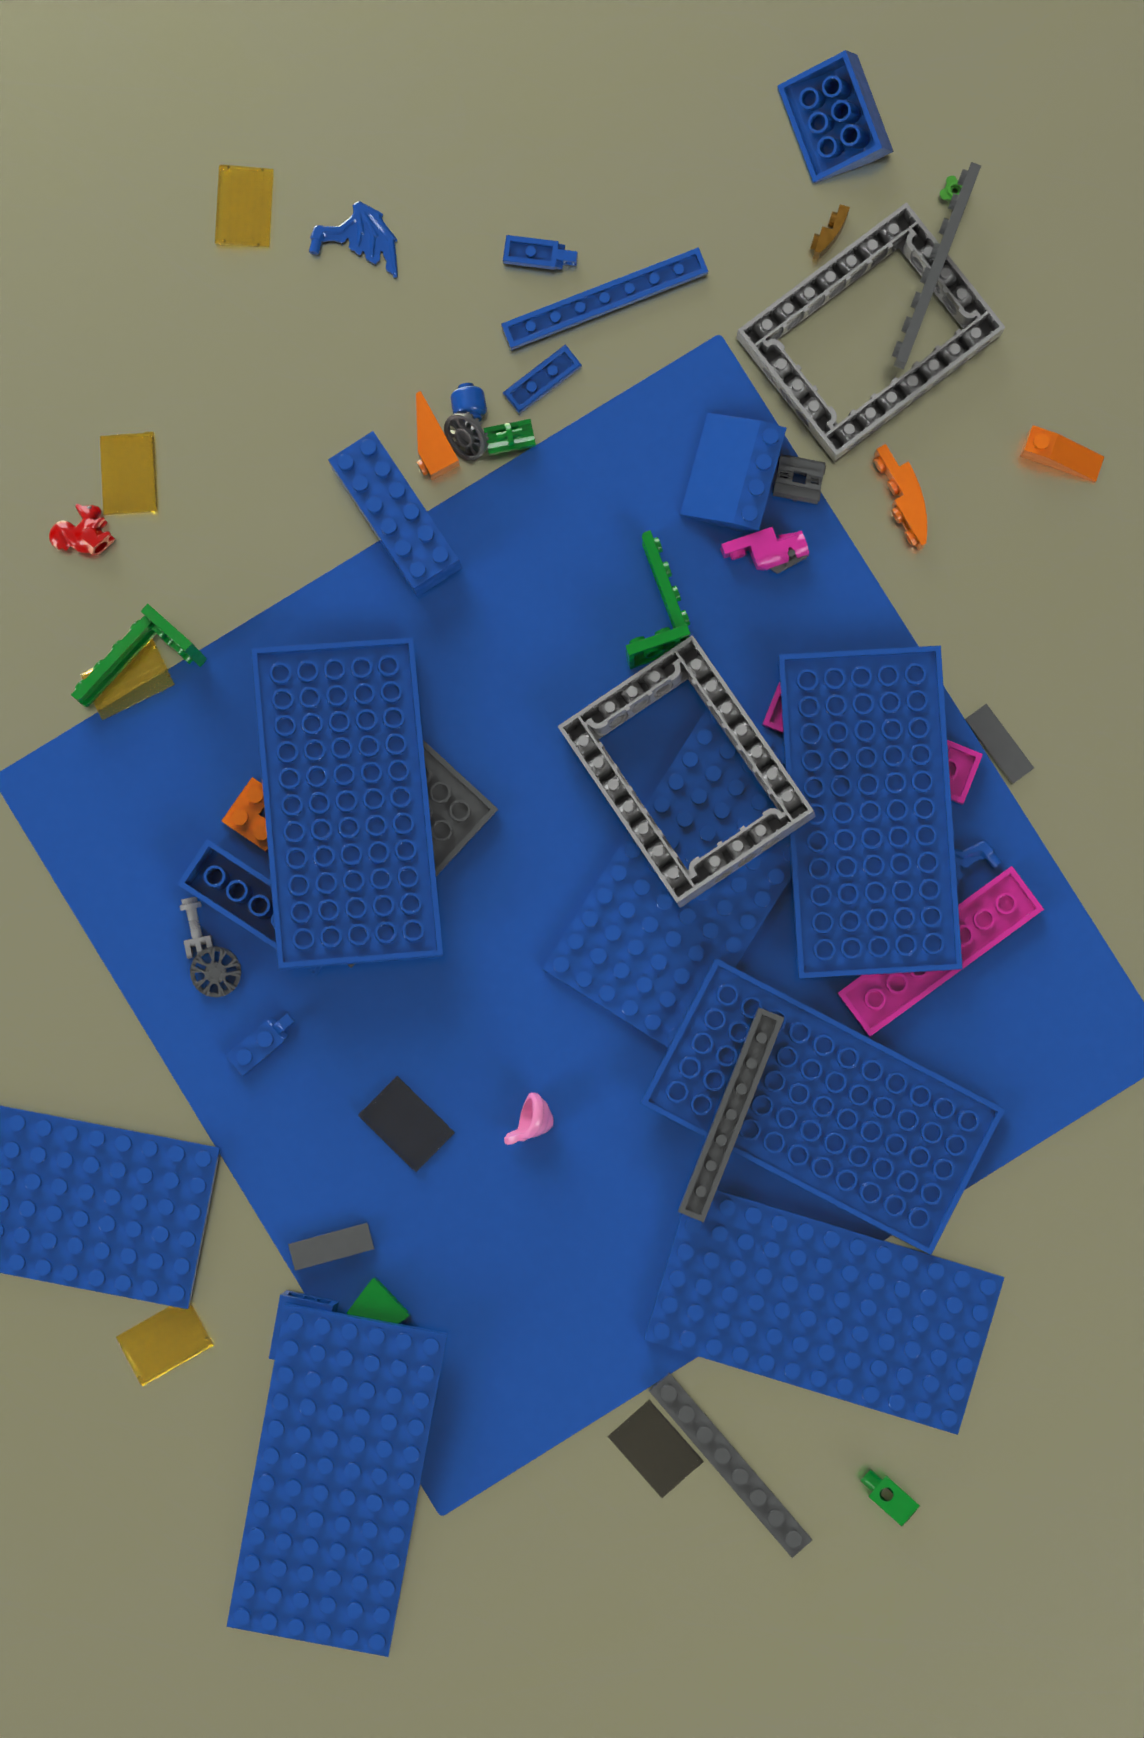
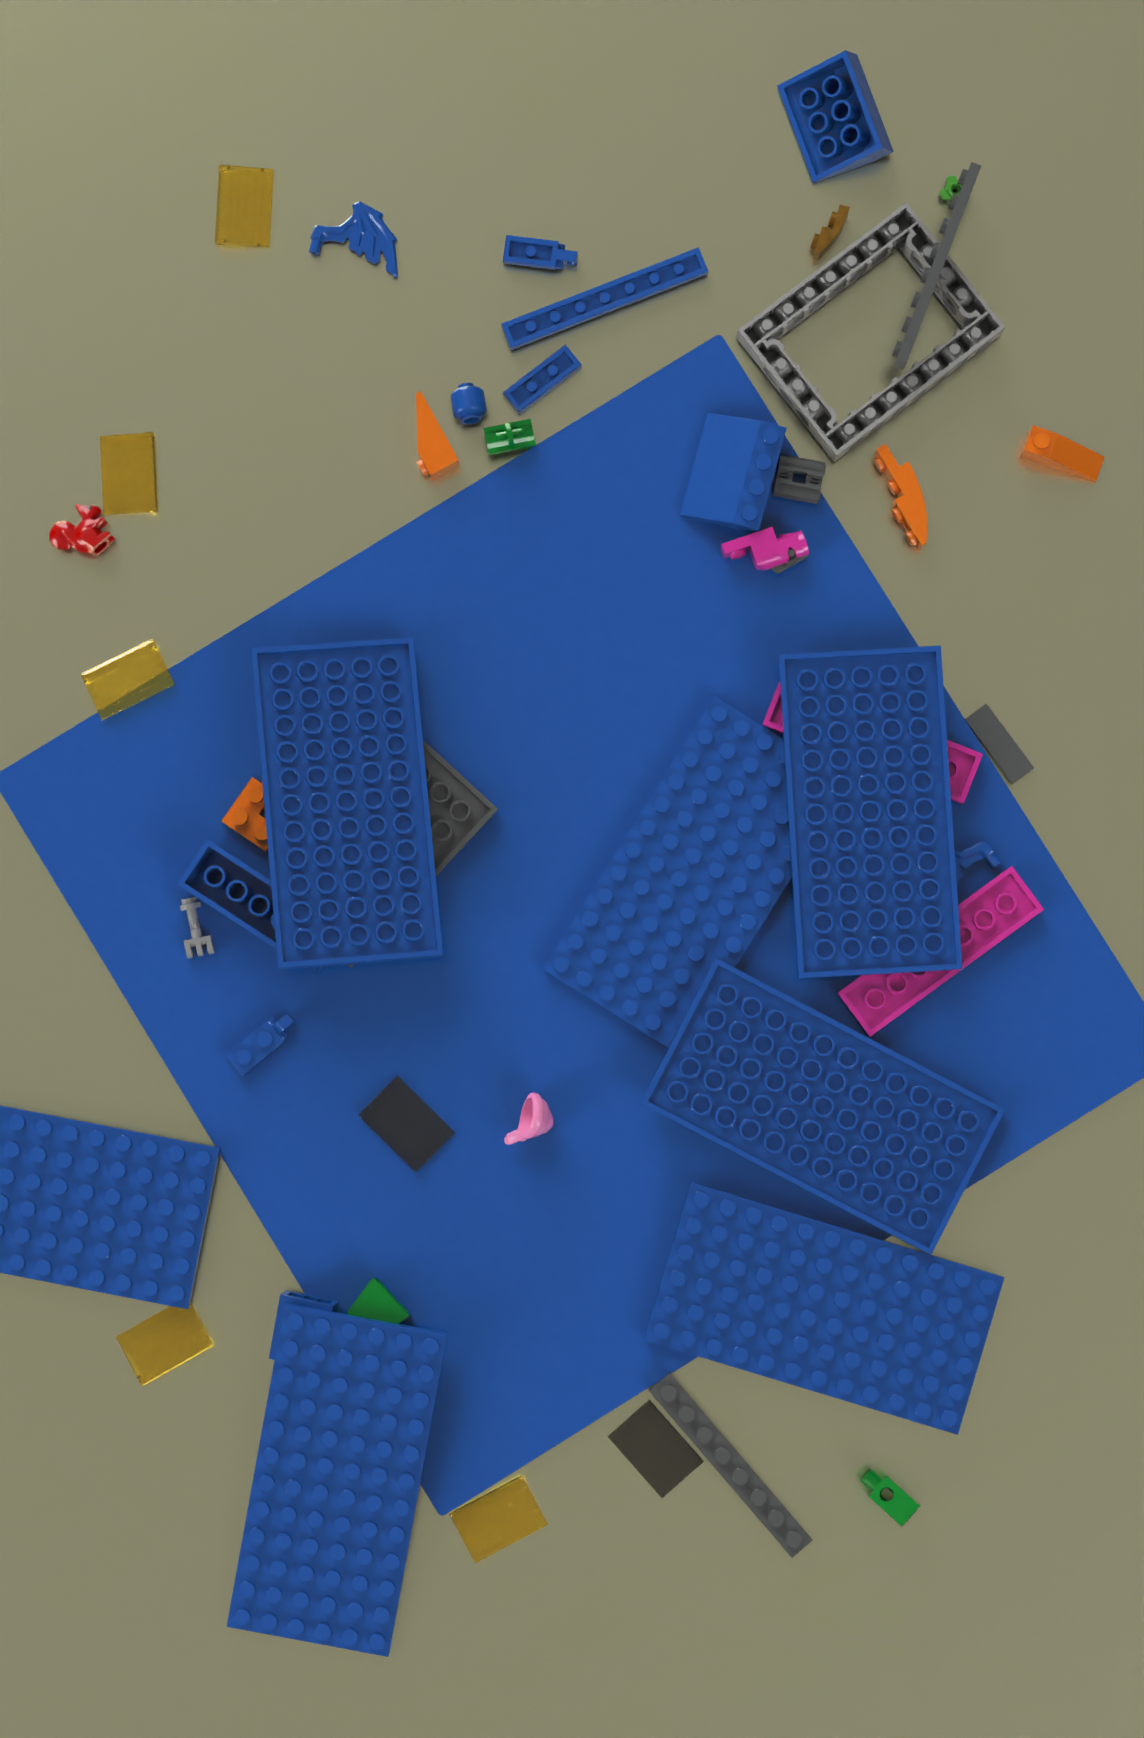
green bracket [71,603,207,707] -> none
dark grey wheel [190,946,241,997] -> none
dark grey tile [288,1222,375,1271] -> none
blue brick [328,431,462,597] -> none
dark grey wheel [444,411,489,460] -> none
light grey brick [558,635,816,908] -> none
green bracket [625,530,691,669] -> none
dark grey plate [677,1007,784,1222] -> none
none -> clear yellow piece [449,1475,548,1563]

